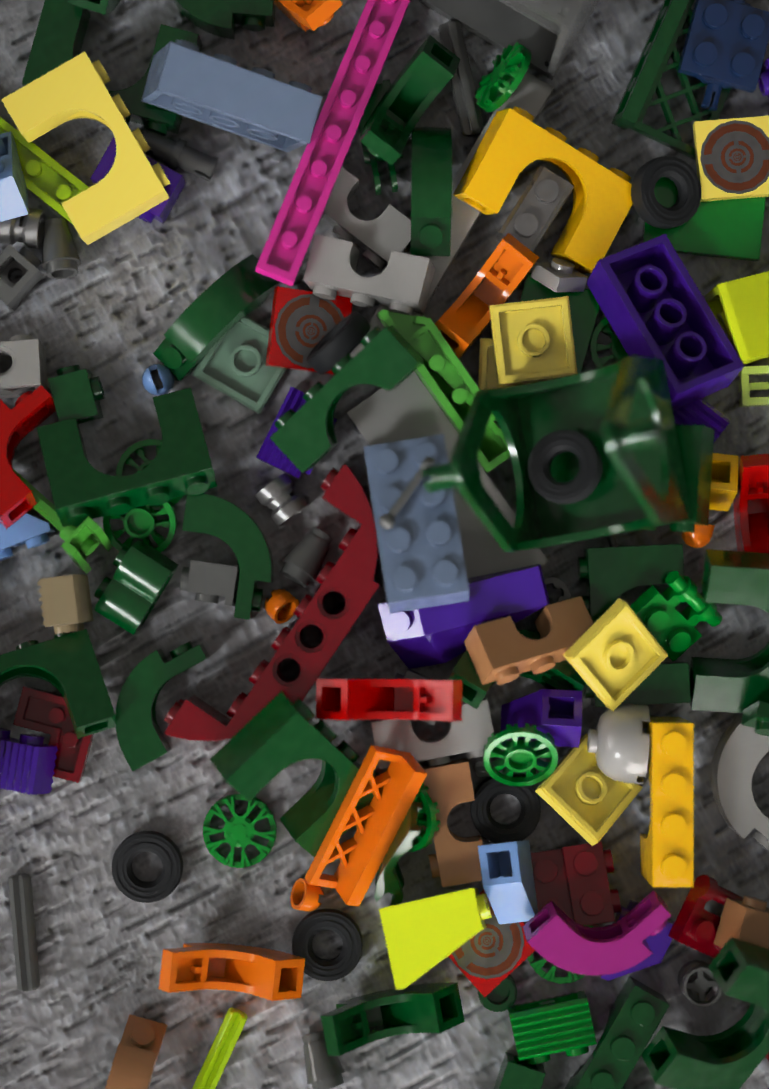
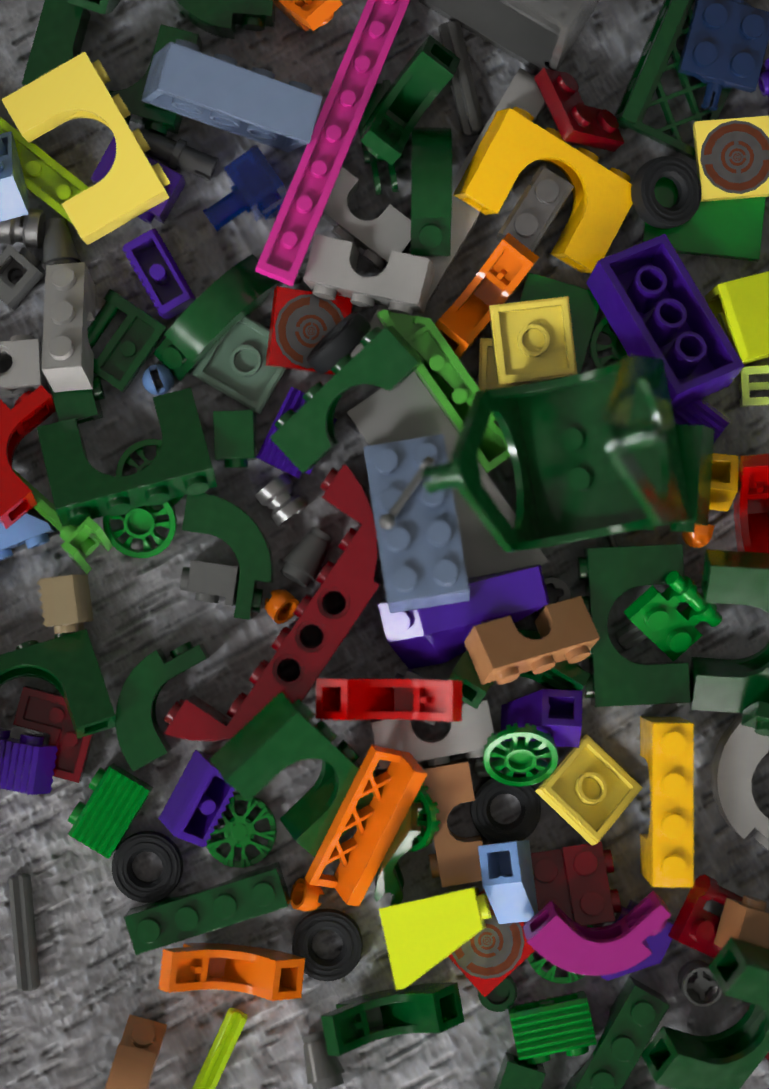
dark green brick [94,540,179,635] -> none
green wheel [475,42,532,113] -> none
black tyre [528,430,602,504] -> none
light grey plate [530,258,588,293] -> none
light yellow tile [563,598,669,711] -> none
light grey cylinder [587,703,650,784] -> none
none -> light grey arch [41,262,96,392]
none -> green brick [68,763,153,859]
none -> dark green plate [87,289,168,393]
none -> dark purple brick [122,228,196,320]
none -> dark green arch [124,862,290,955]
none -> dark purple brick [158,750,235,847]
none -> clear blue brick [203,145,287,232]
none -> dark green brick [213,410,257,468]
none -> dark red plate [534,67,625,152]

